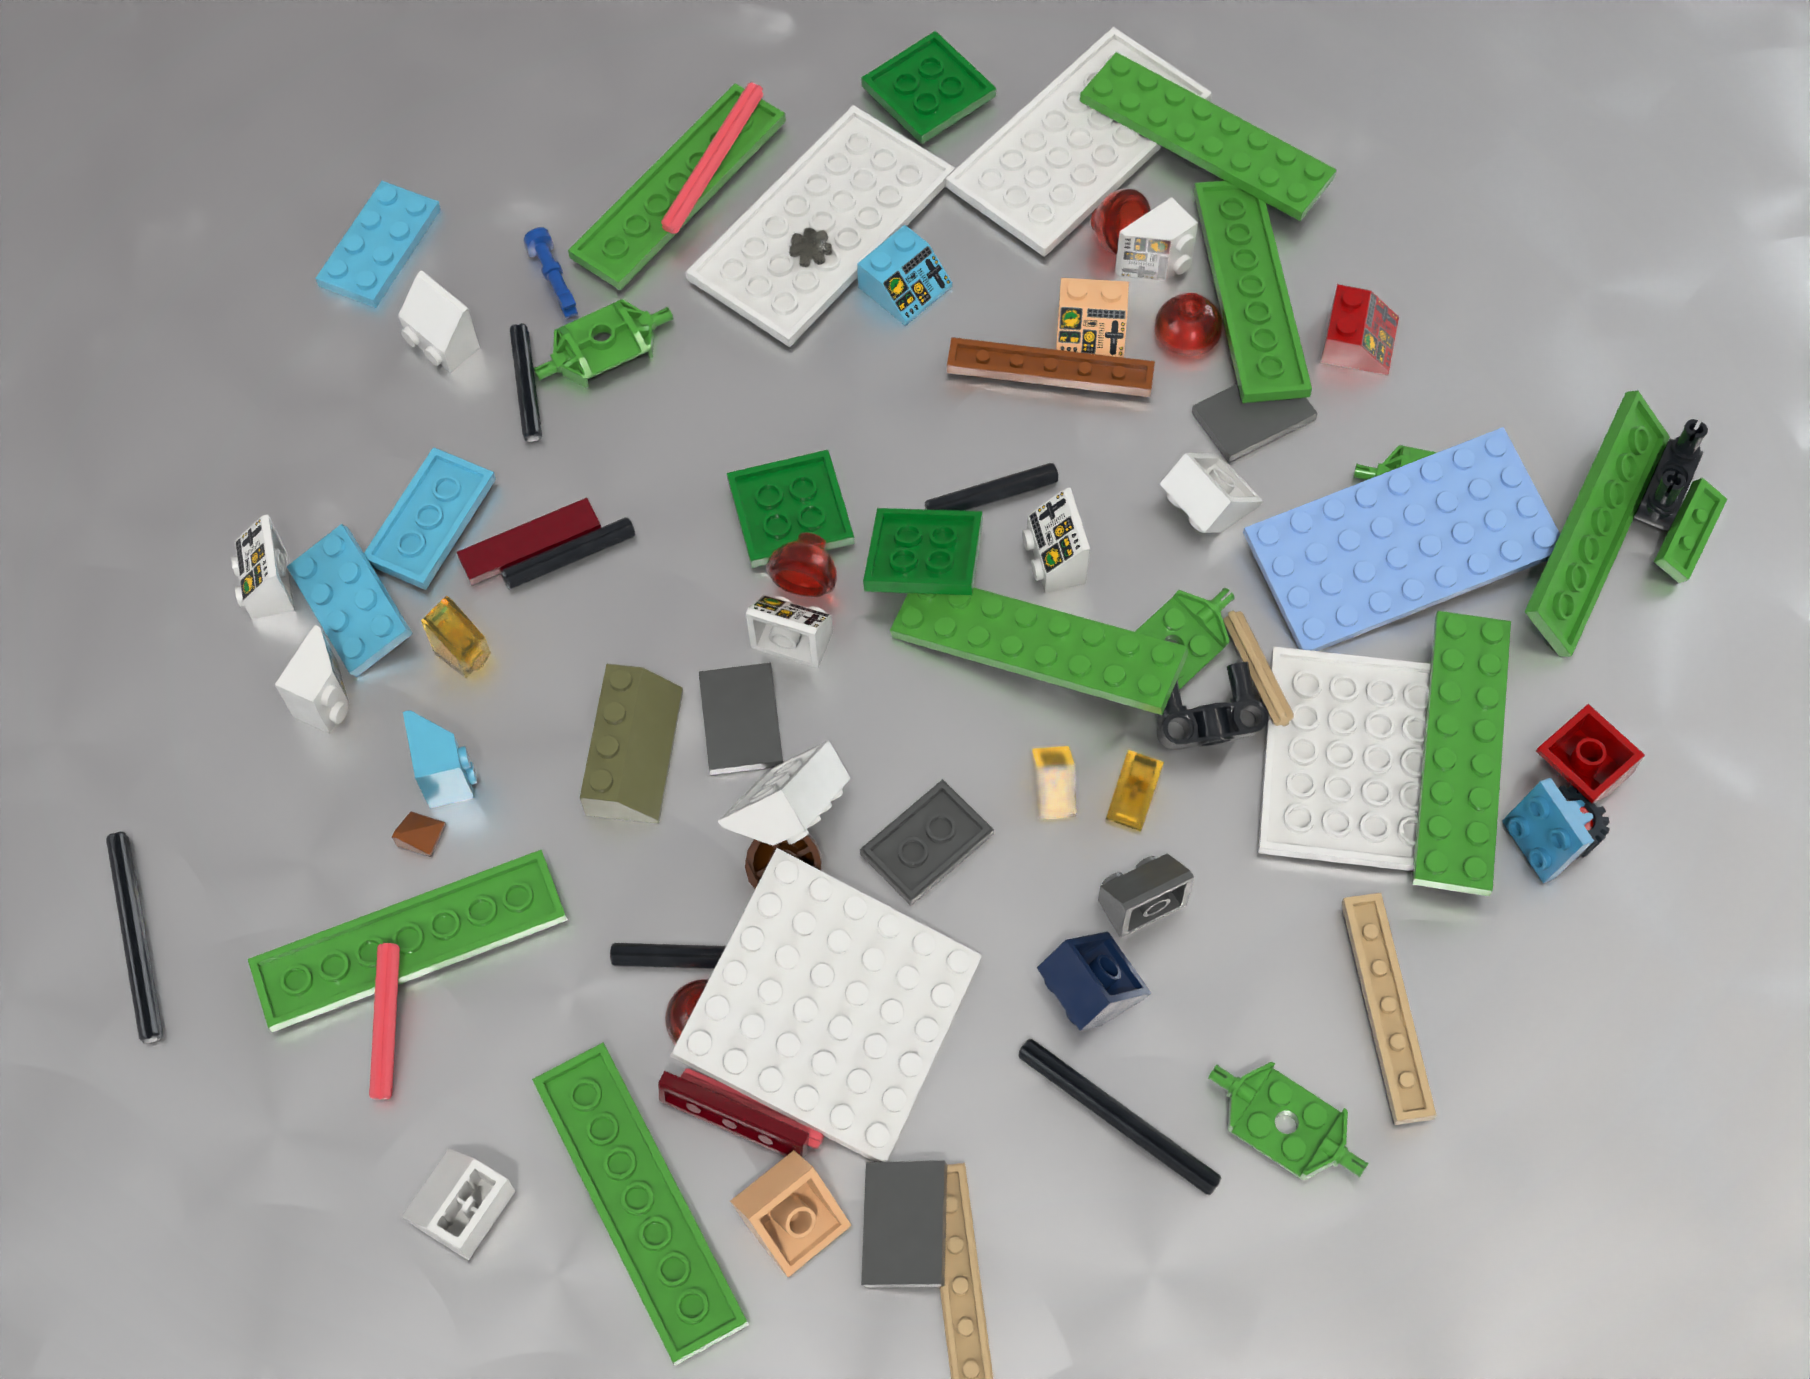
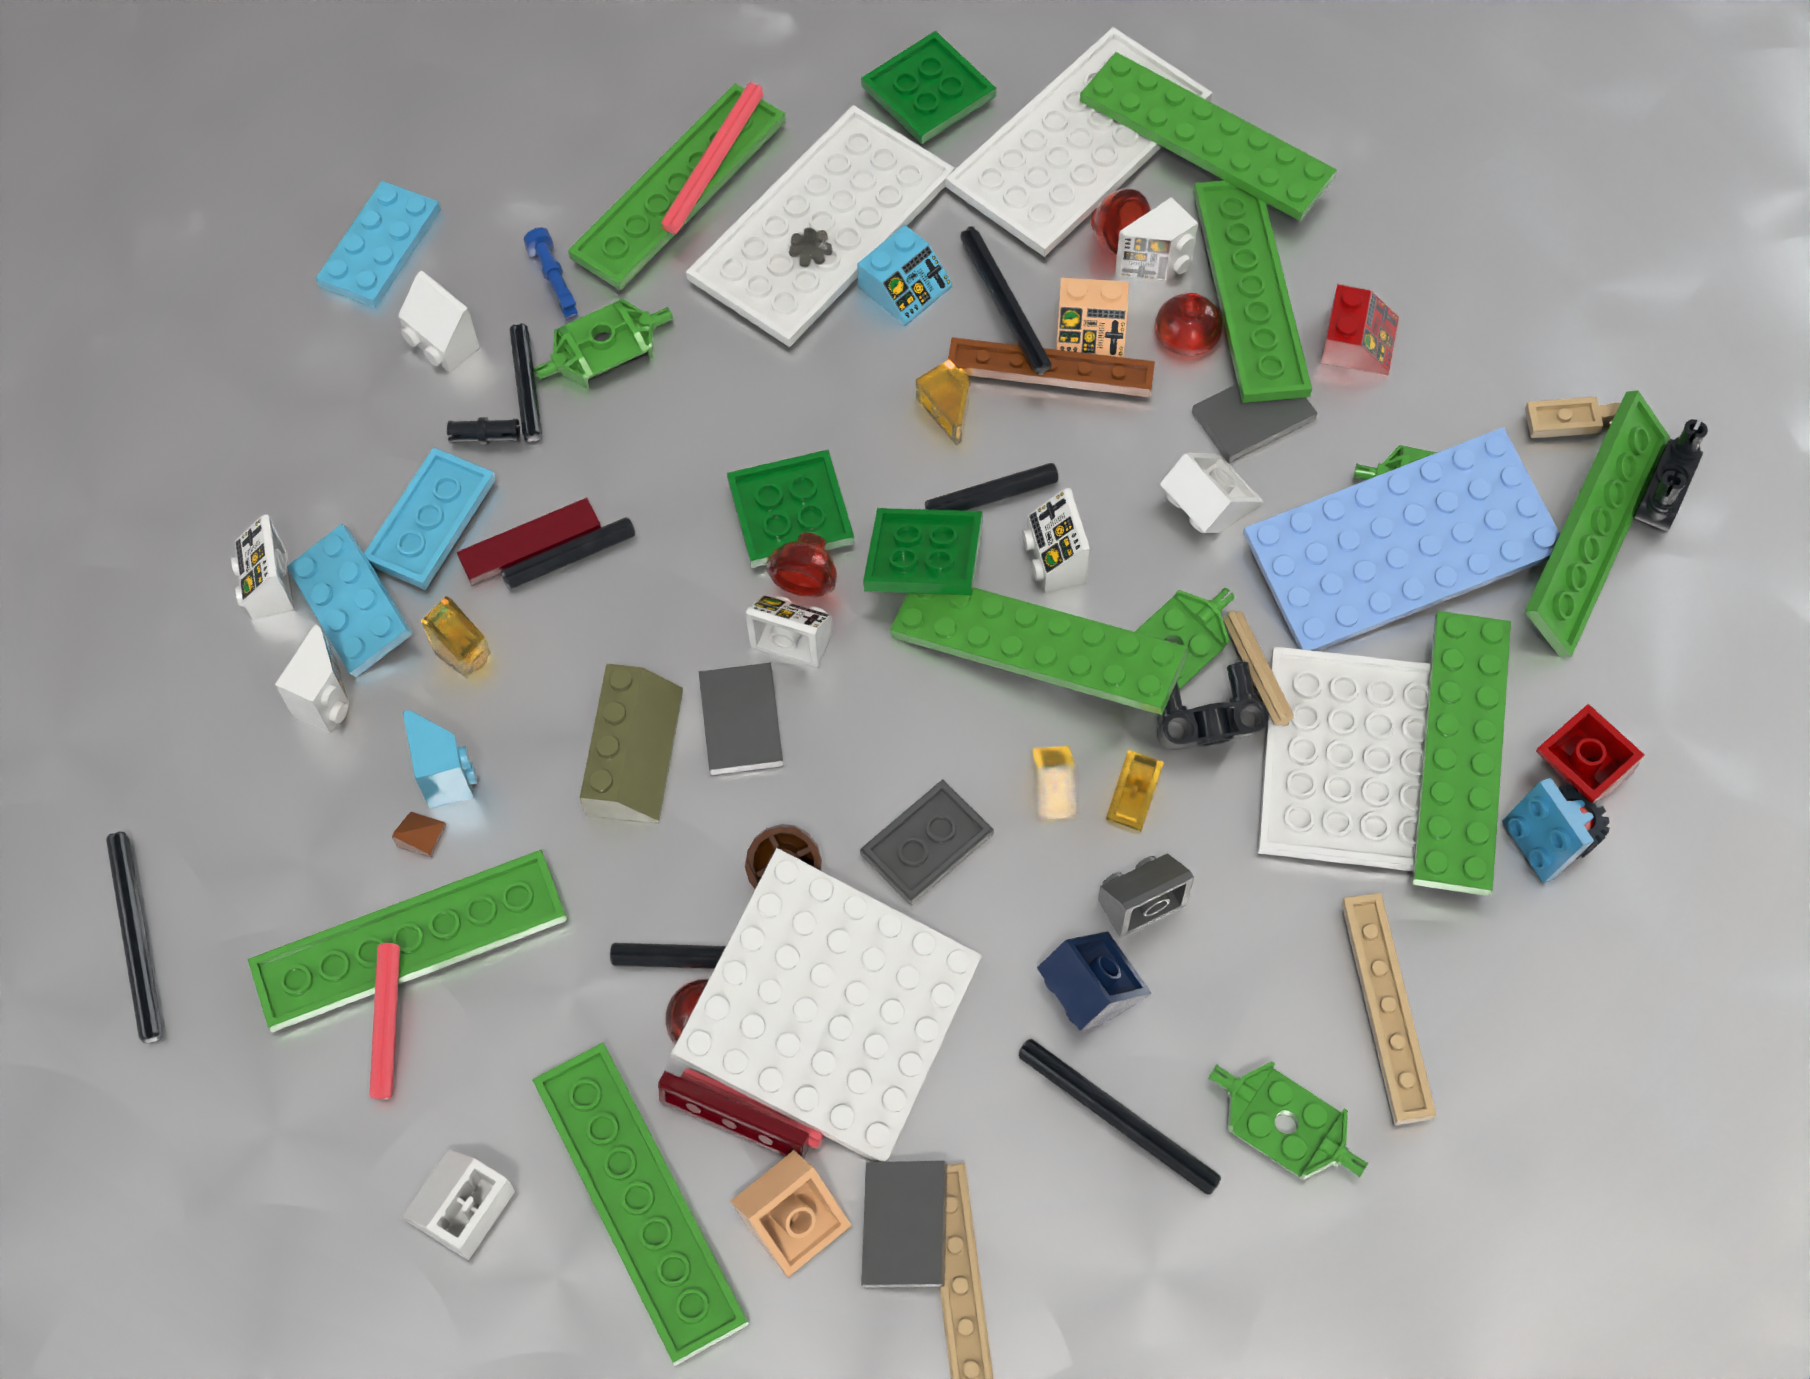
white slope [718,740,851,846] -> none
bright green plate [1654,478,1727,583] -> none
none -> black pin [447,417,520,445]
none -> clear yellow slope [916,359,971,445]
none -> black axle [960,226,1052,375]
none -> tan plate [1525,397,1621,438]

